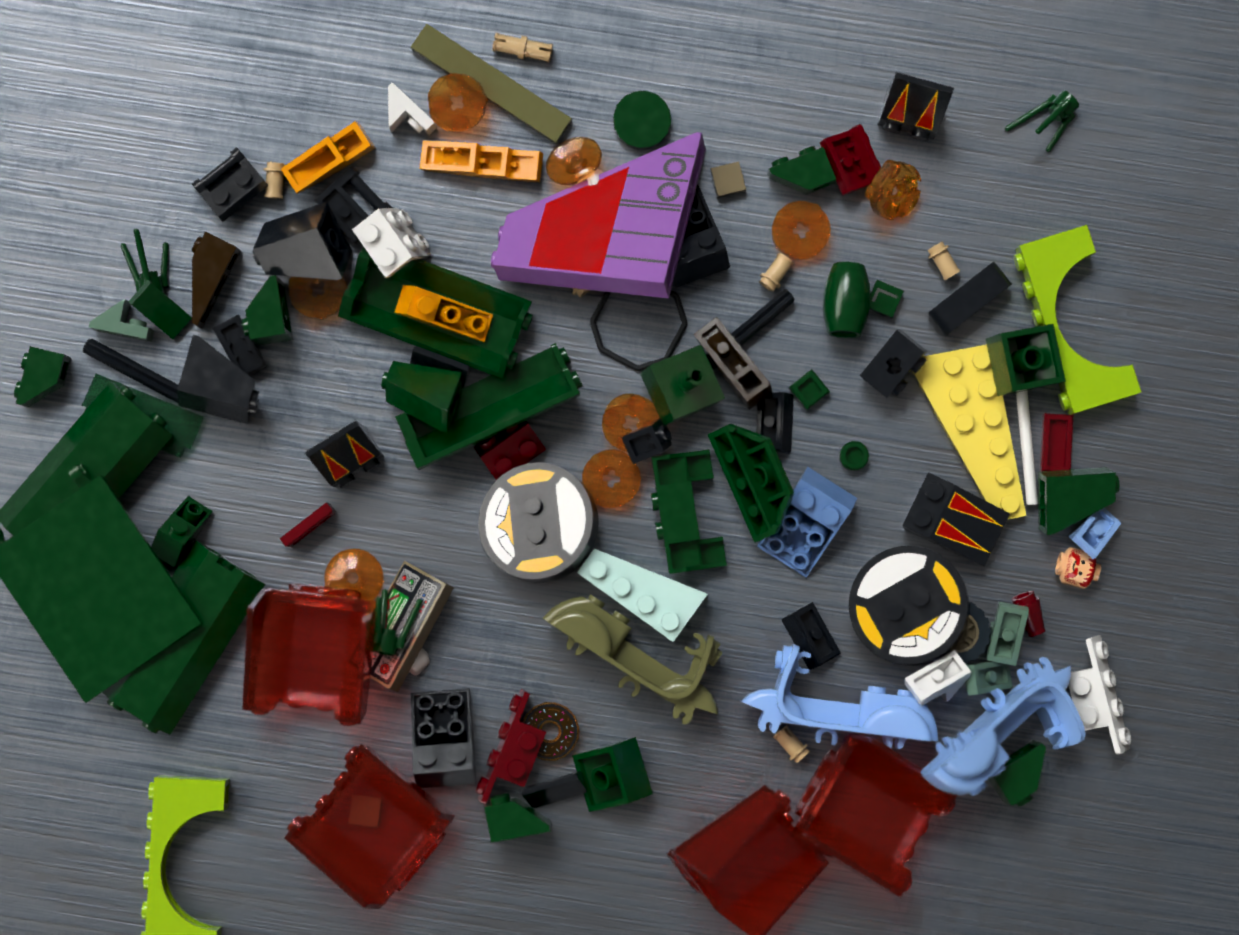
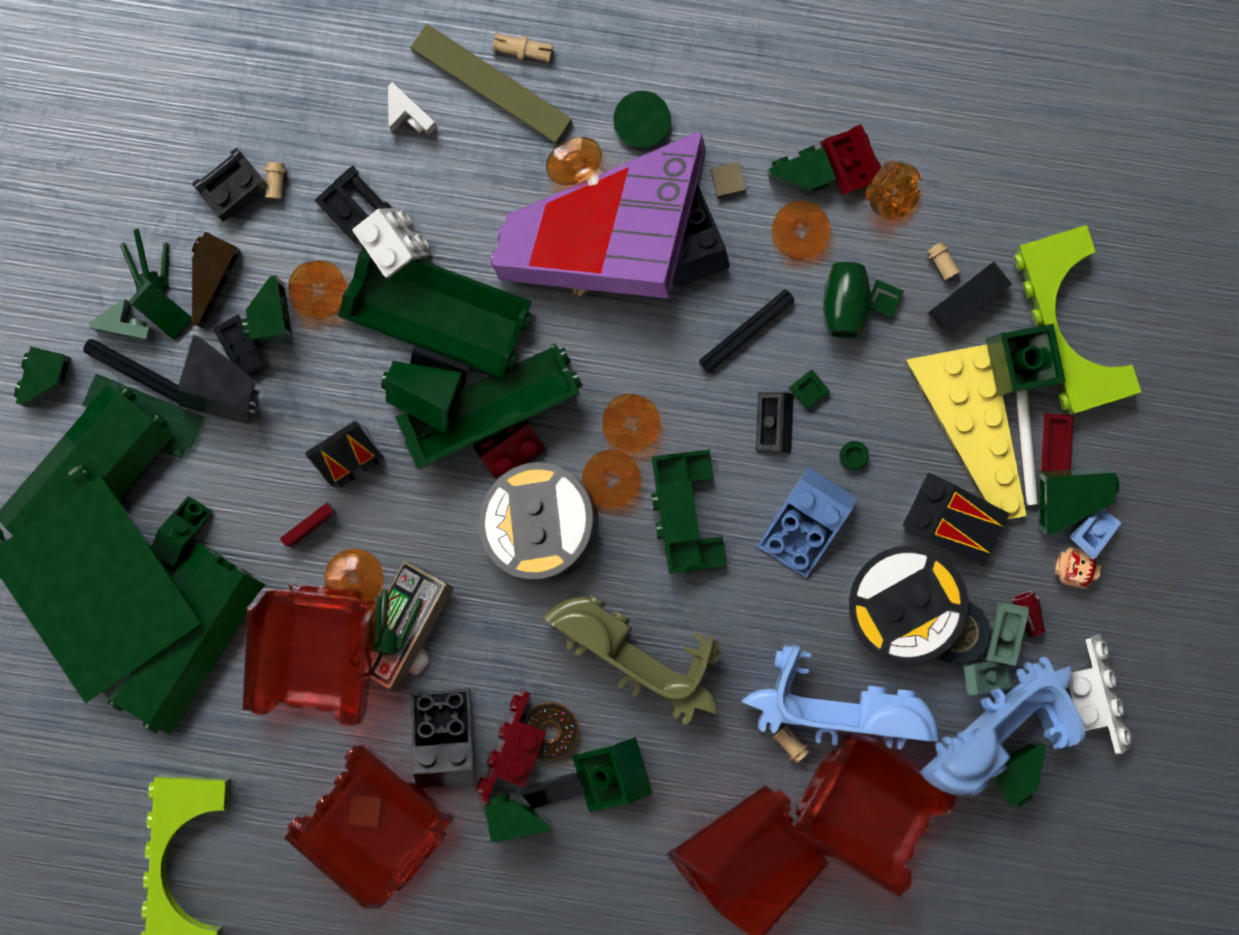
black slope [253,202,352,280] -> none
light orange slope [281,121,375,194] -> none
light orange slope [394,285,493,342] -> none
light orange slope [419,140,543,182] -> none
clear orange plate [428,73,488,132] -> none
light aqua wedge [577,549,708,642] -> none
black piece [590,290,687,371] -> none
black bracket [621,418,672,464] -> none
dark green brick [640,345,725,426] -> none
dark brown slope [693,317,772,410] -> none
dark green wedge [708,424,794,543] -> none
tan pin [759,253,794,292] -> none
black slope [782,602,841,670] -> none
black brick [860,329,927,398] -> none
black slope [878,72,954,141] -> none
white slope [905,650,971,706] -> none
dark green plant [1005,90,1079,152] -> none

